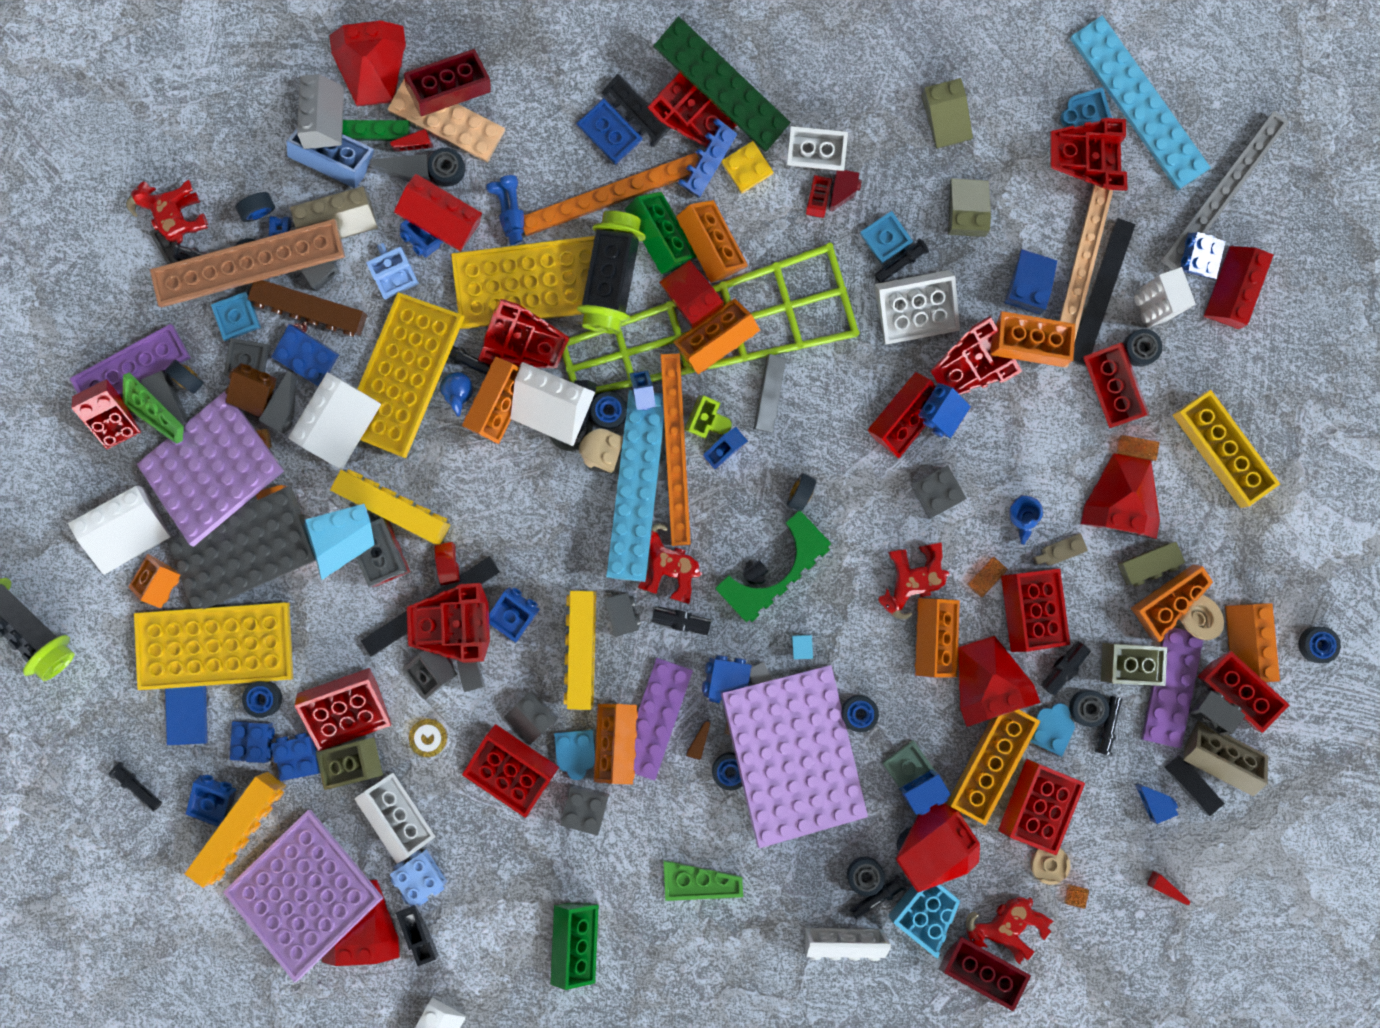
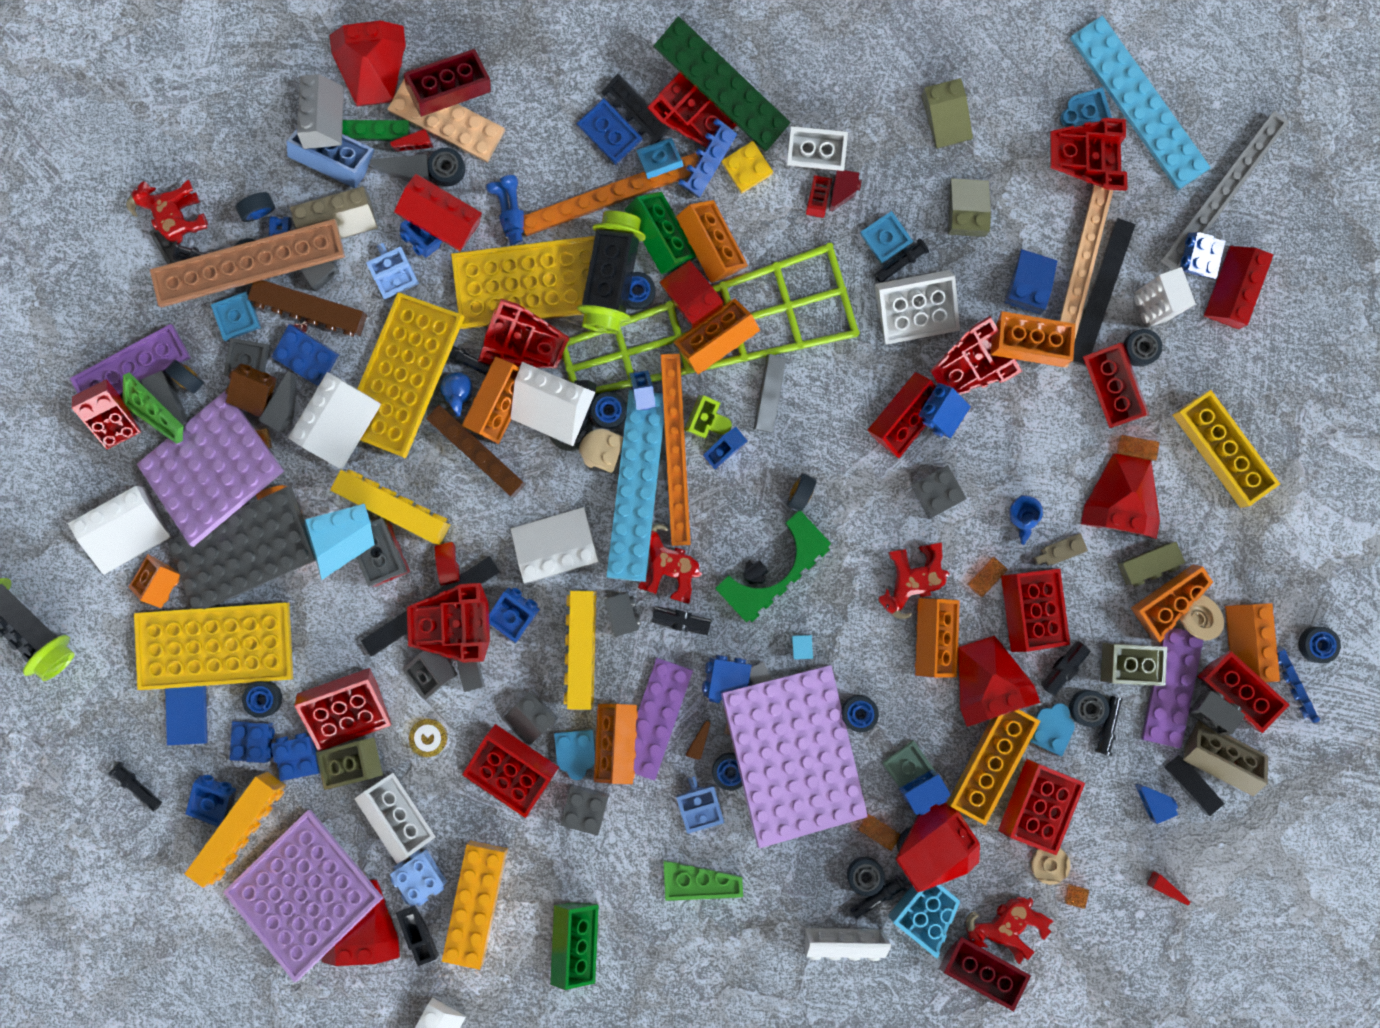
none -> reddish brown brick [426,405,526,498]
none -> light orange brick [441,840,508,970]
none -> white slope [511,507,600,584]
none -> wheel [627,272,656,310]
none -> dark azure plate [636,138,683,179]
none -> medium blue plate [676,776,725,834]
none -> clear orange plate [858,813,901,851]
none -> blue hinge [1277,646,1320,723]

